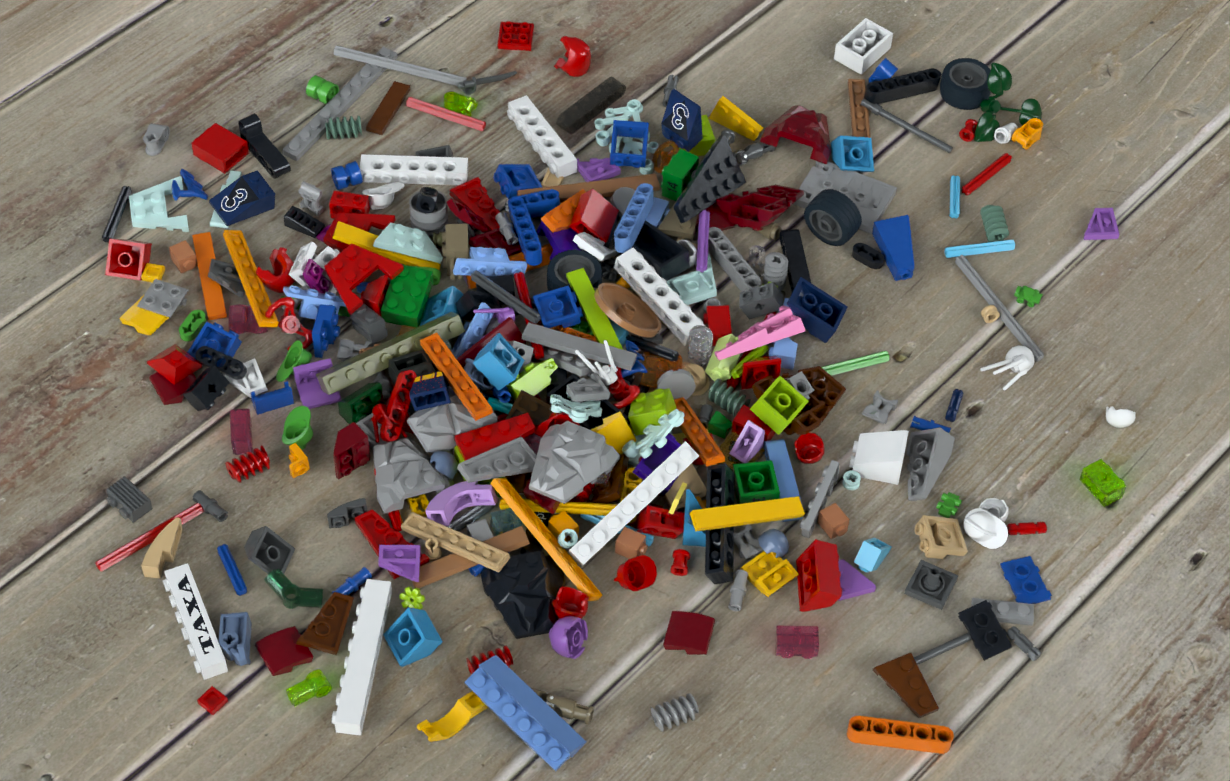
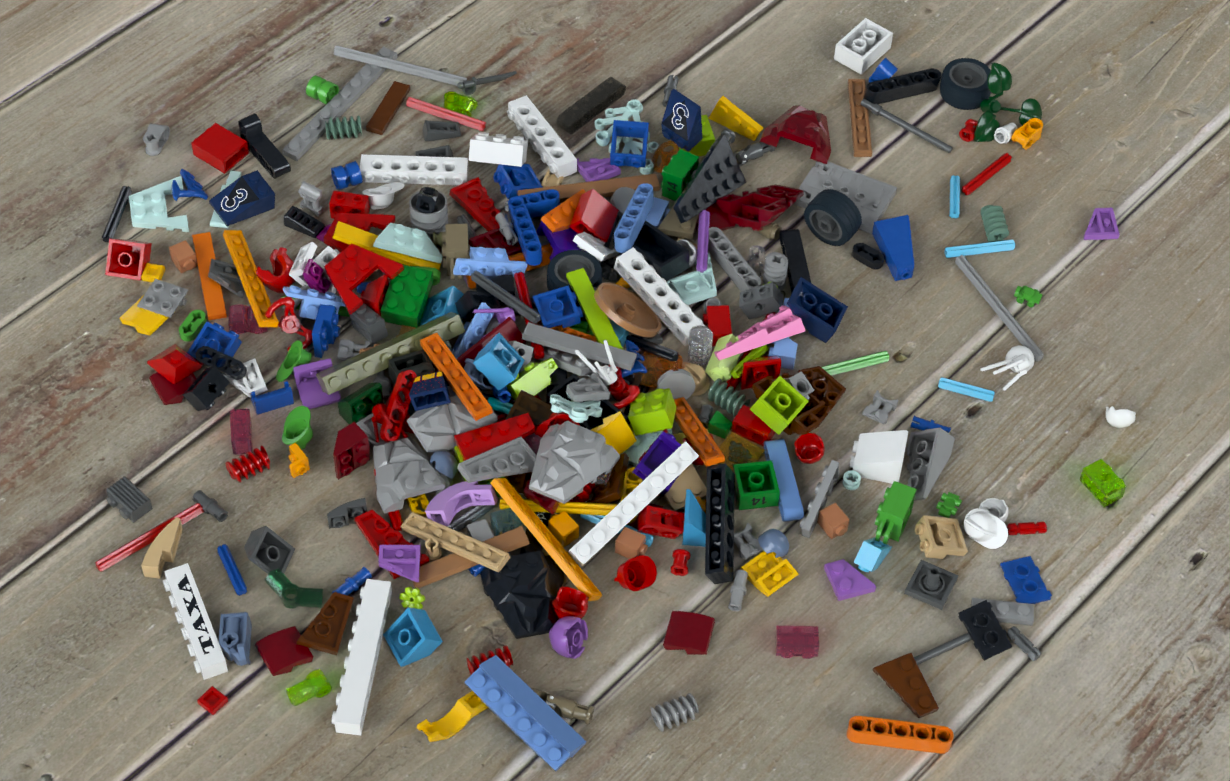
dark red slope [446,198,489,233] -> none
red tile [498,21,534,51] -> none
red piece [554,36,591,77] -> none
light aqua bush [558,529,578,549] -> none
light aqua plant [622,409,685,459] -> none
light yellow piece [669,482,687,514] -> none
yellow tile [690,496,805,532] -> none
lavender slope [729,420,765,463] -> none
red slope [796,539,842,612] -> none
dark azure slope [831,136,874,172] -> none
dark blue axle [945,389,963,422] -> none
tan bush [981,305,1000,323] -> none
none -> dark grey slope [422,120,461,141]
none -> white brick [469,132,528,167]
none -> bright green brick [875,481,917,545]
none -> medium azure axle [938,377,995,402]

